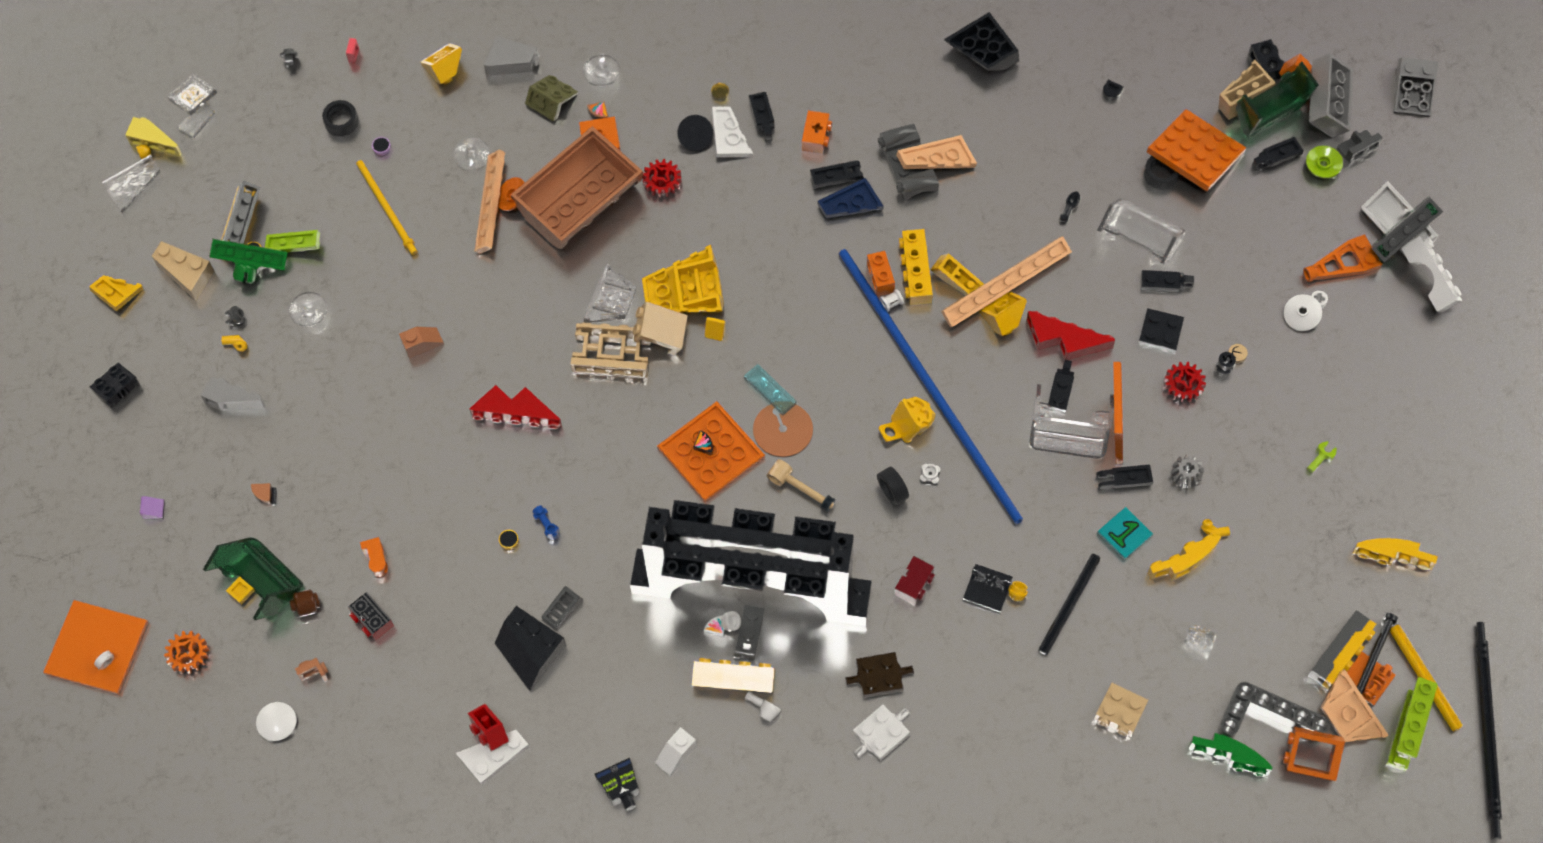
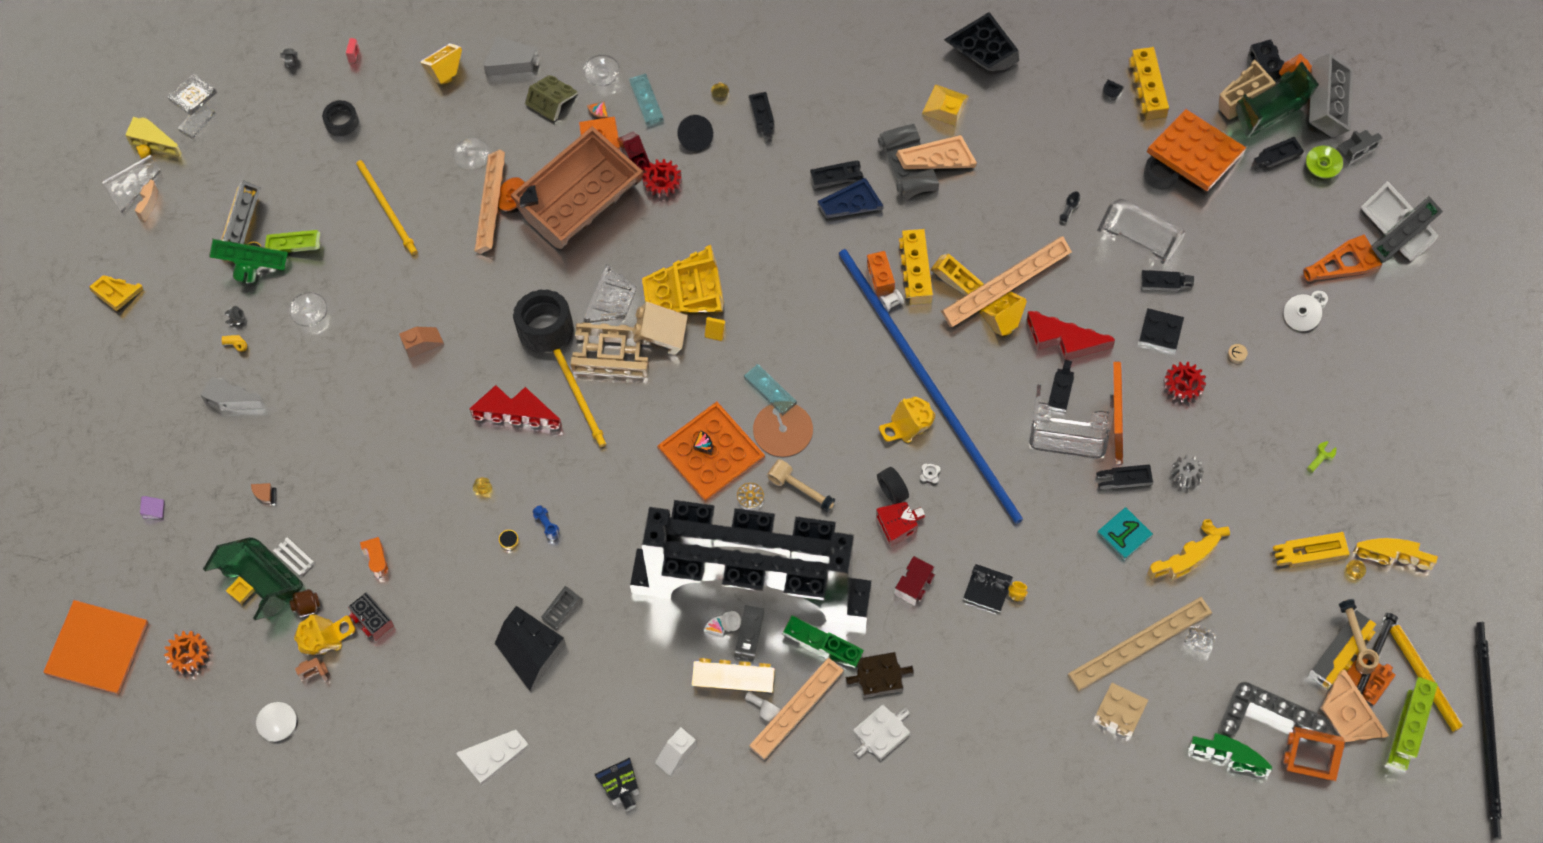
black hinge [89,362,139,407] -> none
white tile [94,650,114,670] -> none
tan wedge [152,241,214,301] -> none
black tile [372,137,391,156] -> none
red brick [467,704,509,751] -> none
white wing [711,107,753,157] -> none
orange brick [802,110,832,154] -> none
black axle [1038,553,1101,655] -> none
black bush [1216,352,1236,375] -> none
light grey slope [1394,57,1439,116] -> none
white arch [1401,235,1462,312] -> none
none -> light nougat slope [135,180,158,222]
none -> white tile [273,538,315,577]
none -> yellow piece [294,614,355,655]
none -> clear yellow plate [473,477,492,495]
none -> black tyre [513,289,574,353]
none -> black tile [520,185,539,208]
none -> yellow bar [553,348,607,448]
none -> dark red slope [617,131,650,172]
none -> clear light blue tile [629,74,664,125]
none -> clear wheel [737,483,764,511]
none -> light nougat plate [749,657,844,761]
none -> green slope [782,615,864,668]
none -> red torso [876,502,925,547]
none -> yellow slope [922,84,969,127]
none -> tan tile [1068,597,1213,692]
none -> yellow brick [1129,47,1169,120]
none -> yellow hinge [1272,532,1350,568]
none -> tan piece [1339,599,1379,674]
none -> clear yellow plate [1346,560,1366,580]

